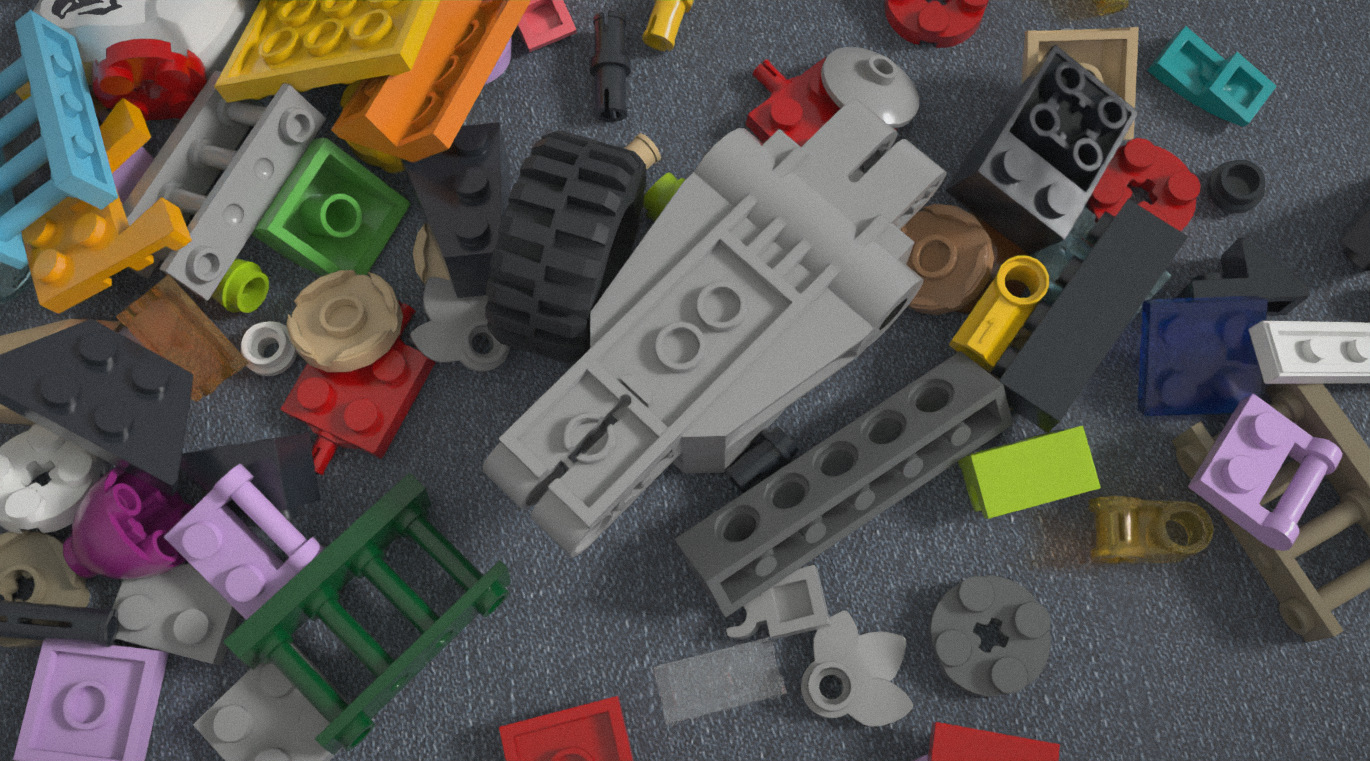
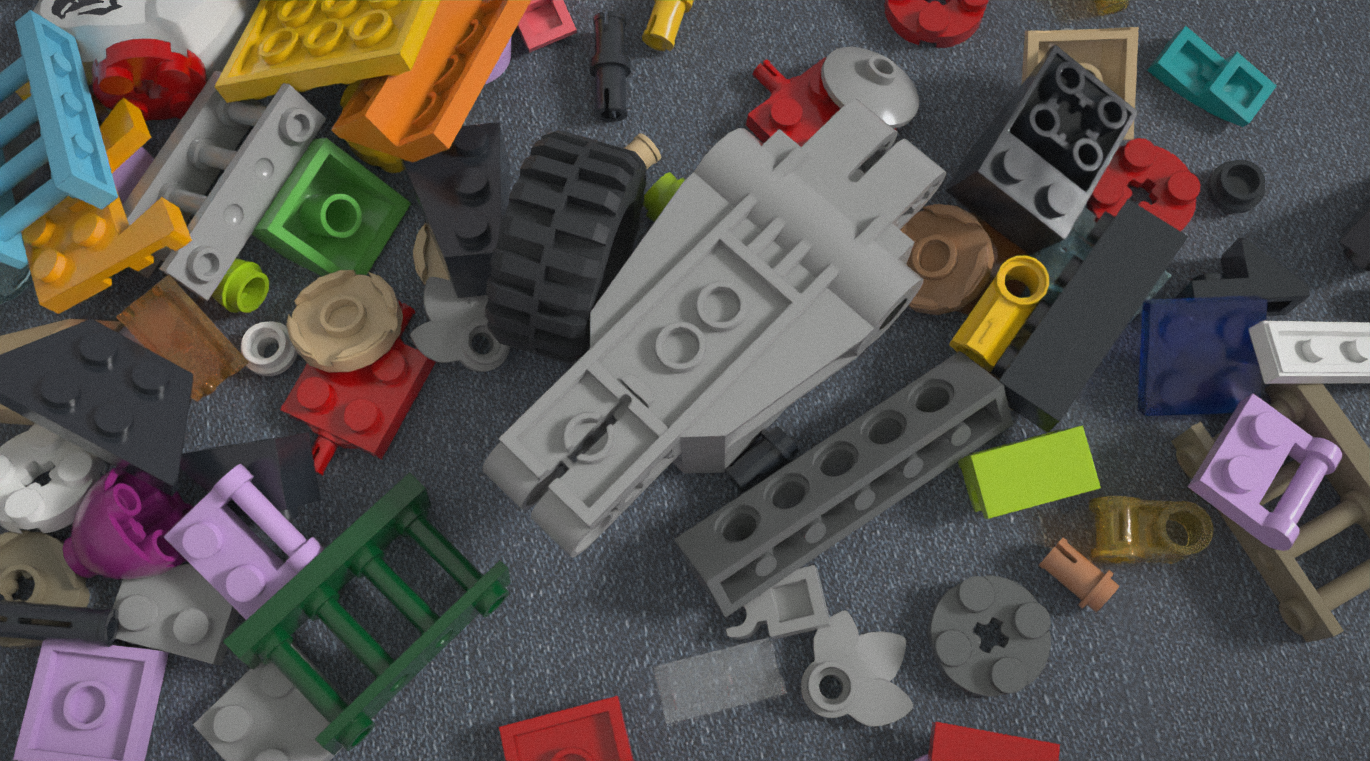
none -> nougat pin [1038,537,1119,612]

